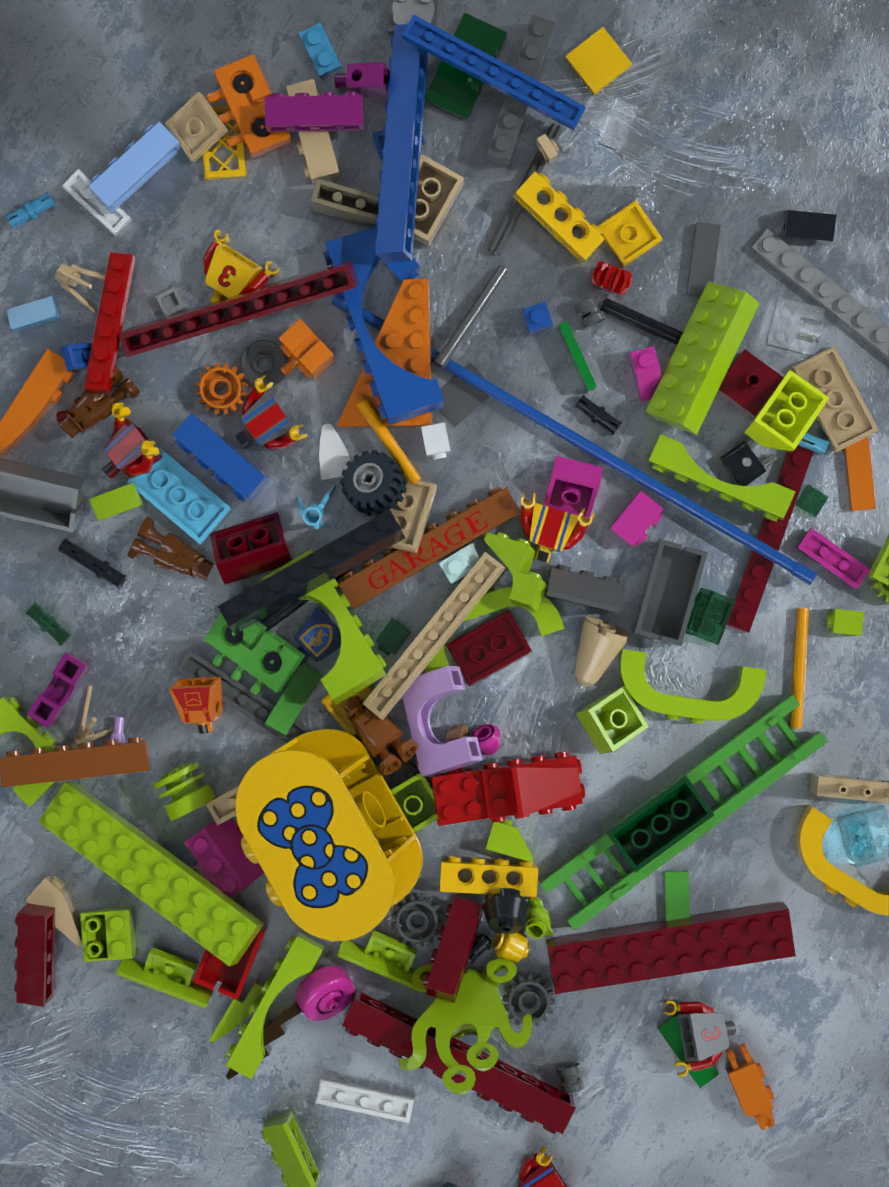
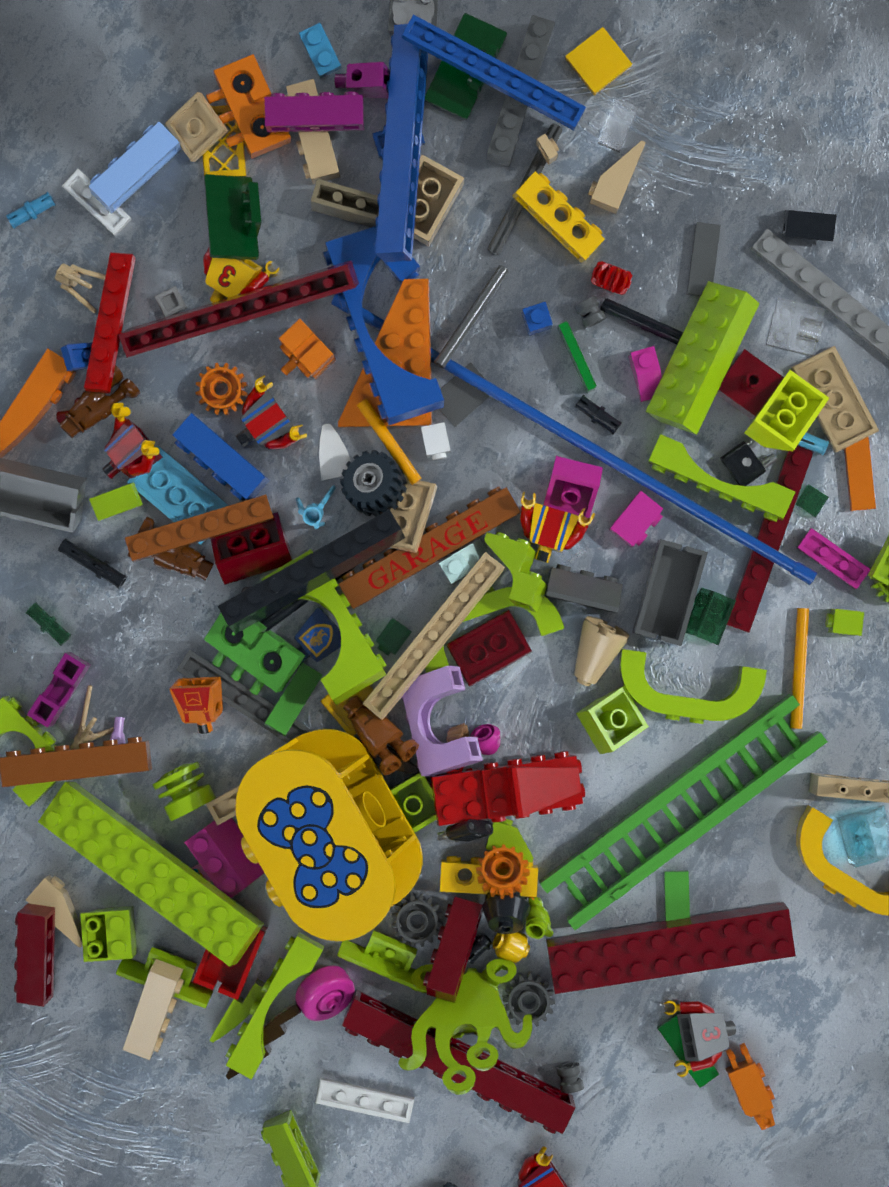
dark azure slope [7,295,60,333] -> none
dark grey tile [240,340,288,387] -> none
yellow tile [597,200,663,268] -> none
dark green slope [607,775,714,873] -> none
none -> tan brick [123,959,184,1060]
none -> dark orange brick [125,495,273,562]
none -> dark green bracket [204,174,262,260]
none -> black piece [437,819,493,842]
none -> orange gear [476,844,530,899]
none -> tan slope [588,140,646,214]

